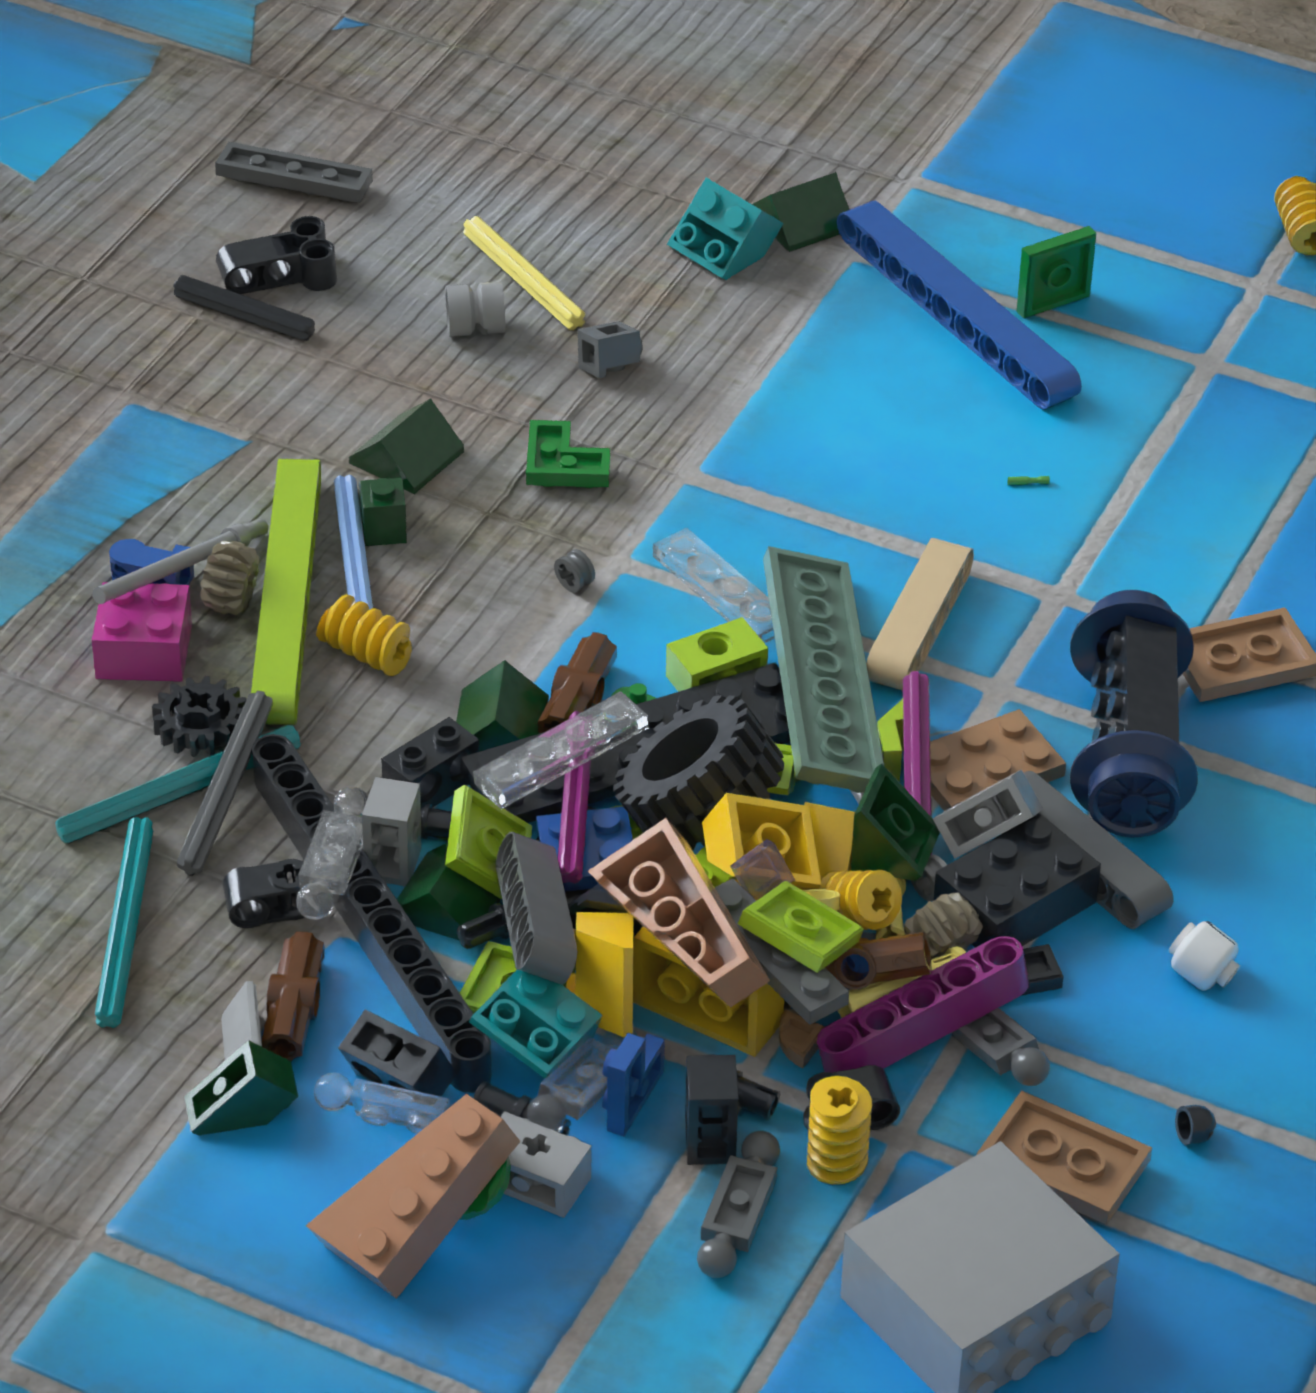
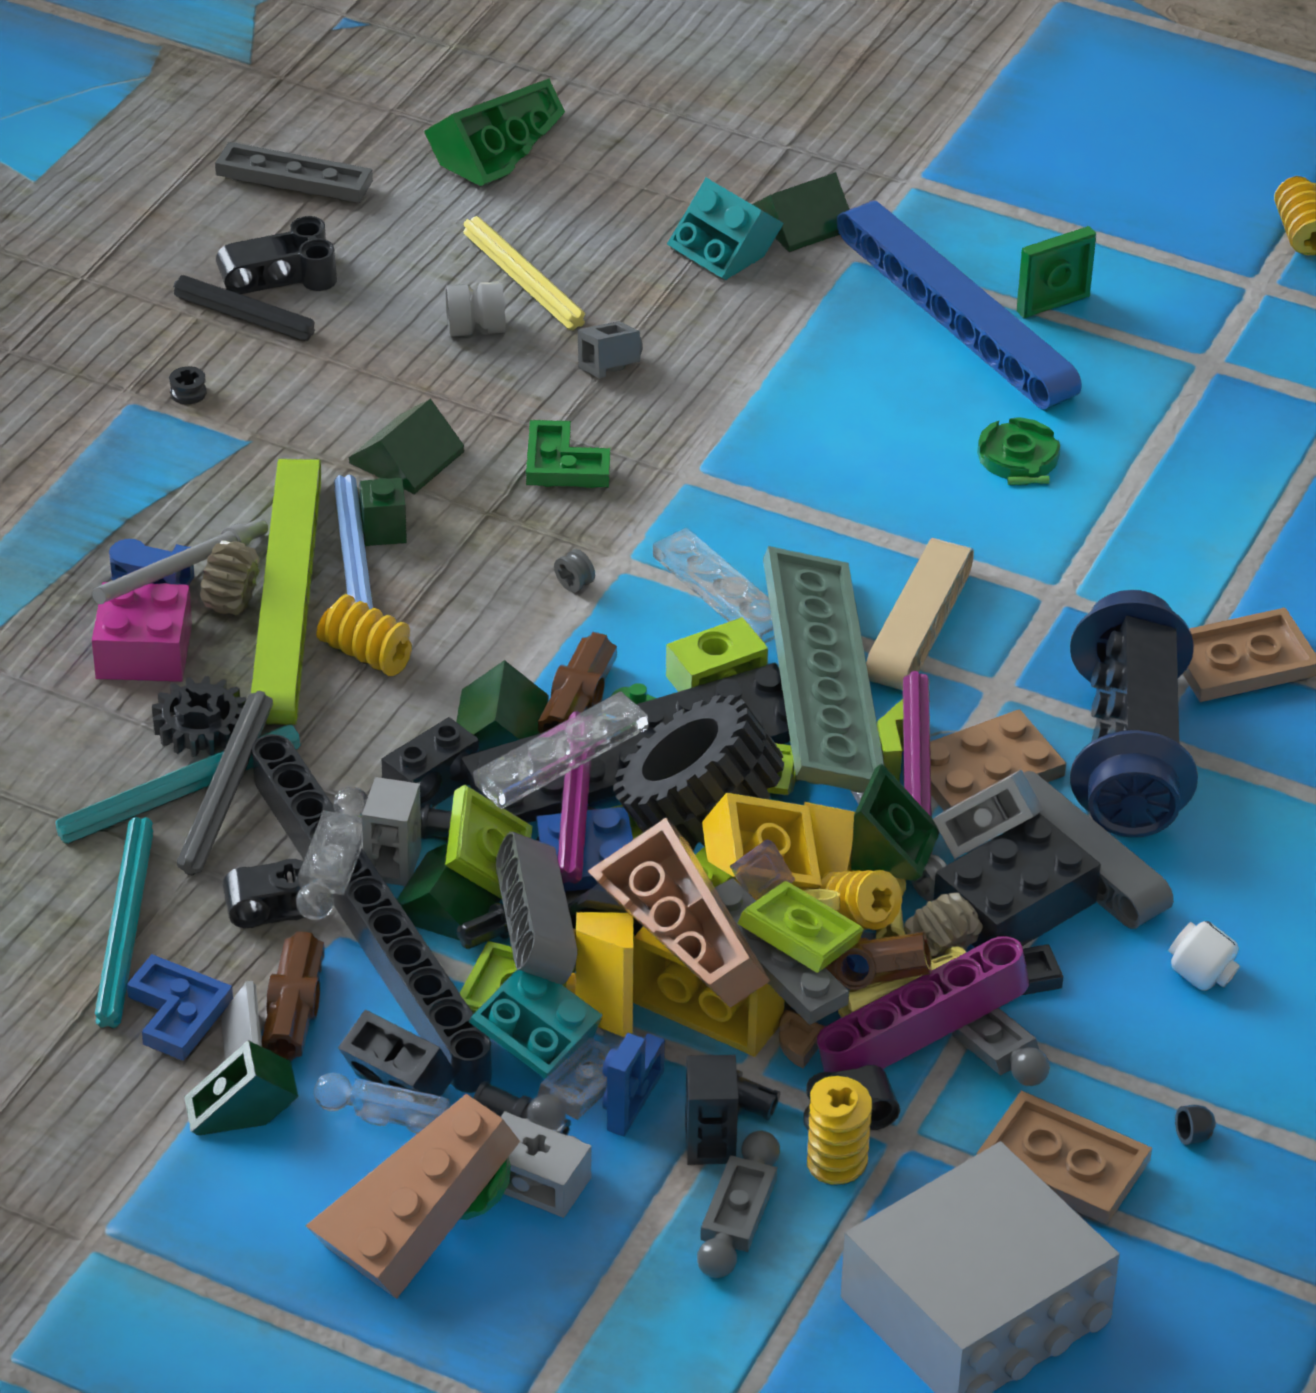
none -> blue plate [127,954,233,1061]
none -> black bush [169,366,207,405]
none -> green wedge [424,78,565,186]
none -> green tile [977,417,1060,479]

